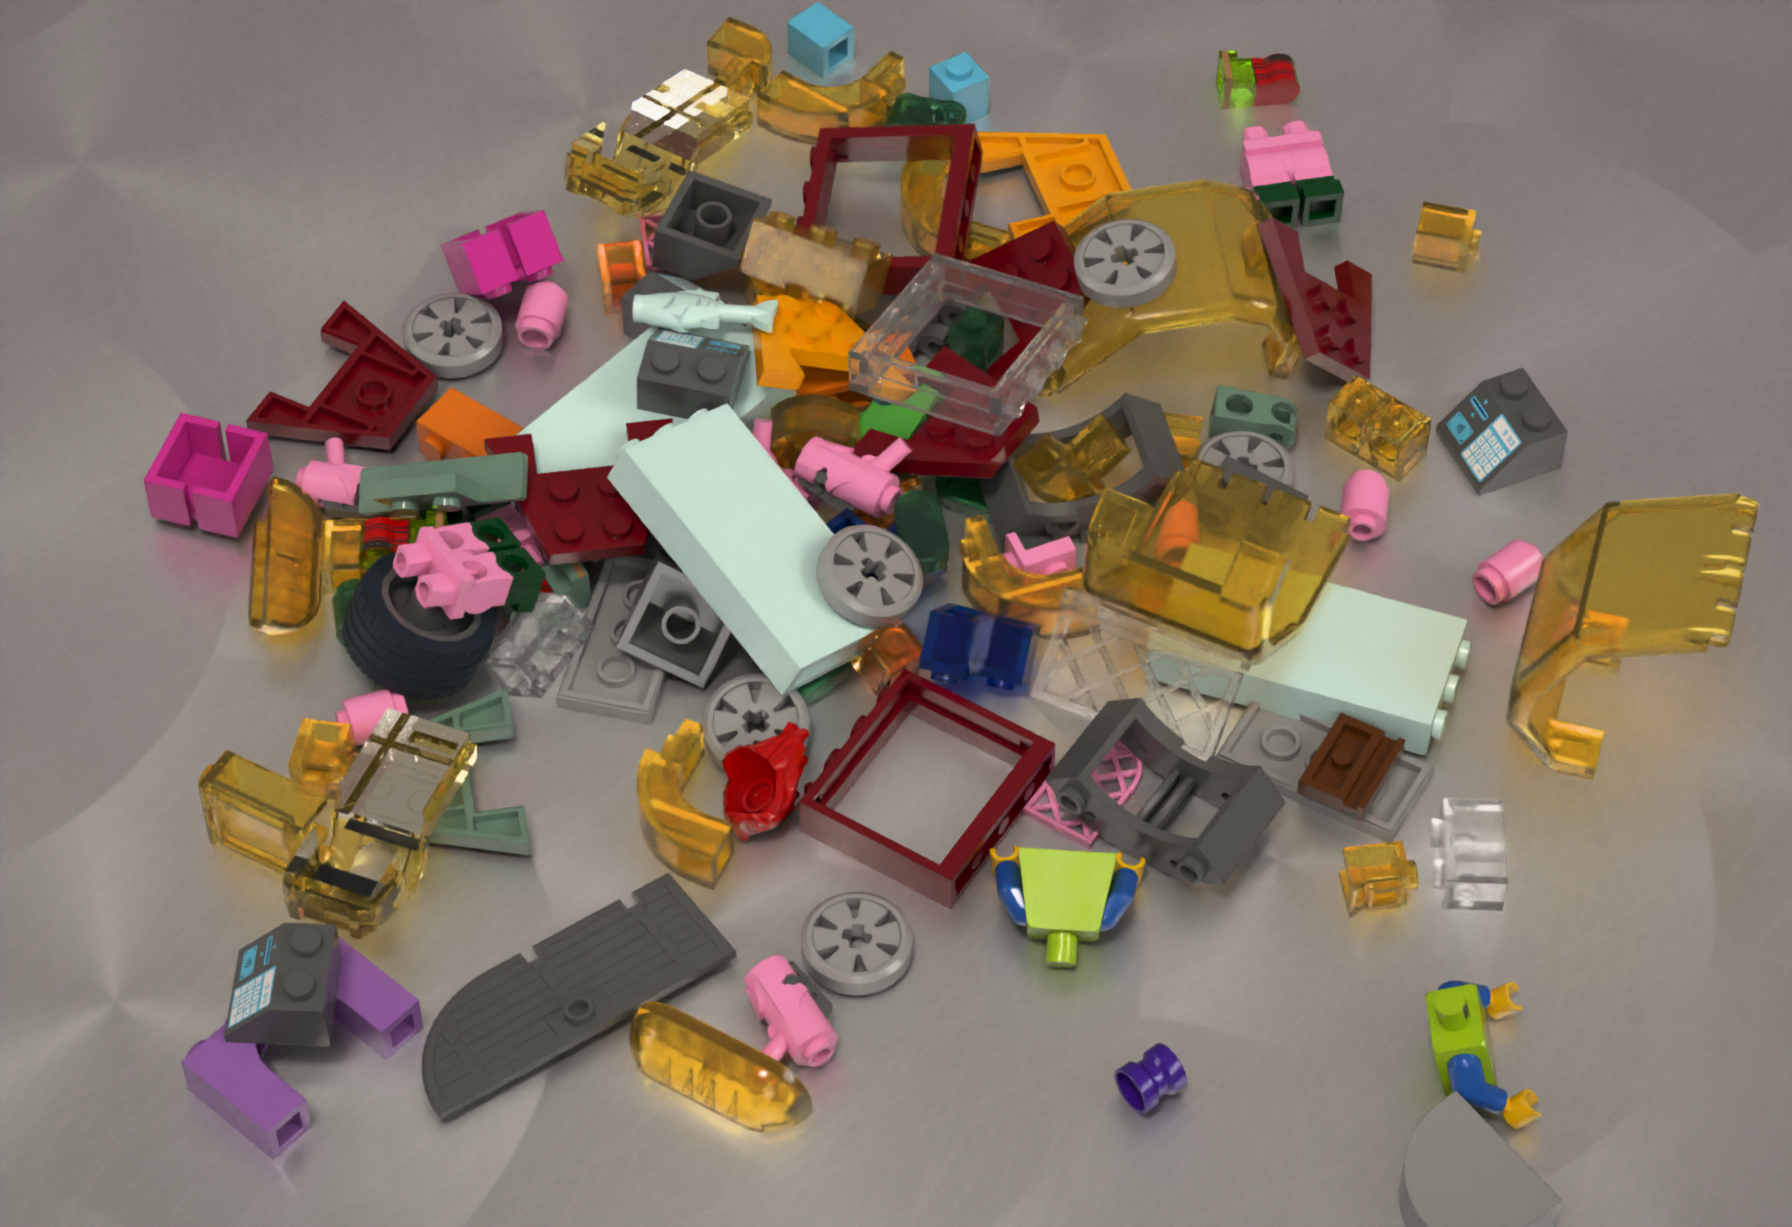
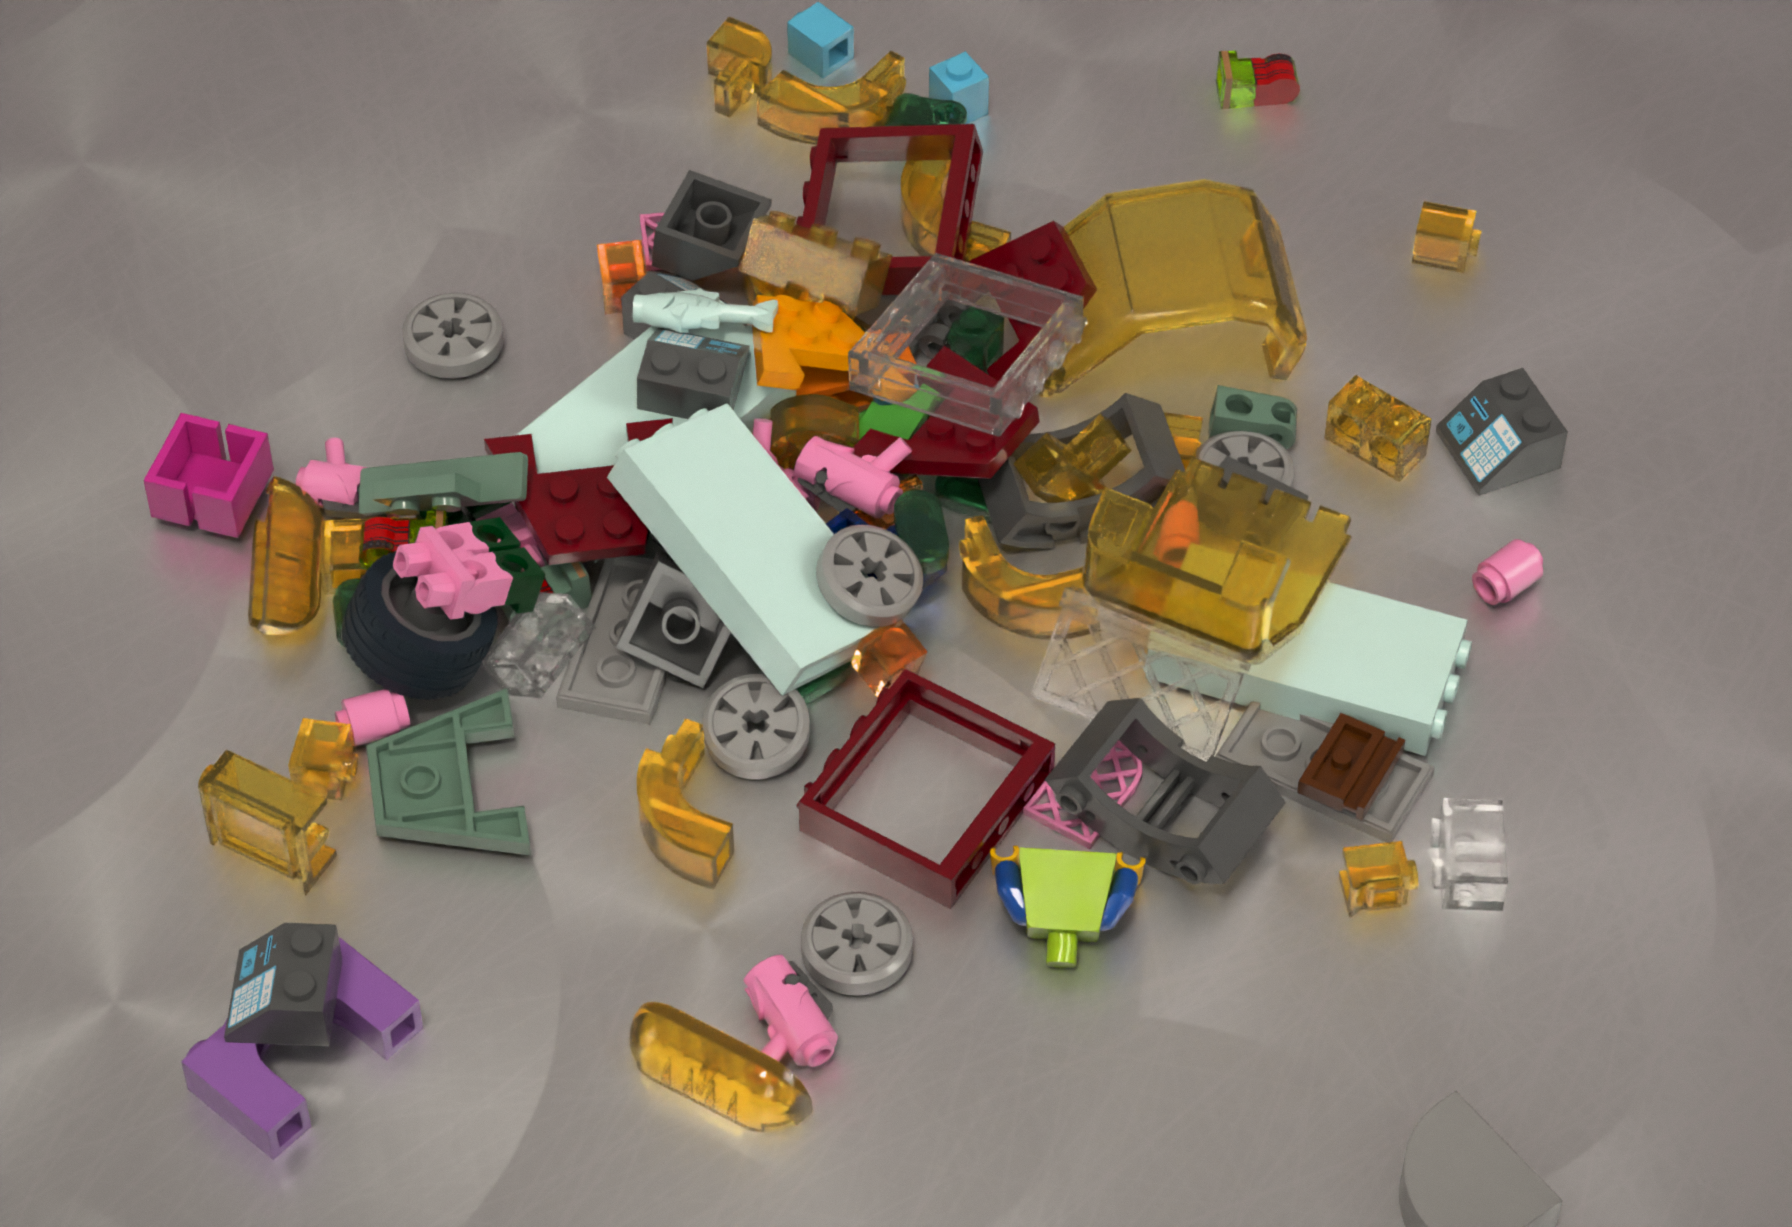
dark red wing [246,300,438,450] -> none
clear yellow piece [282,708,477,940] -> none
orange brick [416,387,524,461] -> none
dark grey door [422,873,737,1119] -> none
dark pink piece [440,210,564,300] -> none
bright pink brick [515,281,569,350] -> none
clear yellow piece [564,69,754,218] -> none
red hair [722,722,810,841] -> none
clear blue brick [918,603,1042,691] -> none
light orange wing [977,132,1134,241] -> none
bright pink bracket [1000,532,1077,597] -> none
light grey wheel [1074,219,1177,308] -> none
dark purple wheel [1114,1043,1187,1114] -> none
hips [1239,120,1344,233] -> none
dark red wing [1257,217,1372,386] -> none
bright pink brick [1339,470,1390,541] -> none
torso [1425,981,1541,1129] -> none
clear yellow windscreen [1506,493,1759,781] -> none

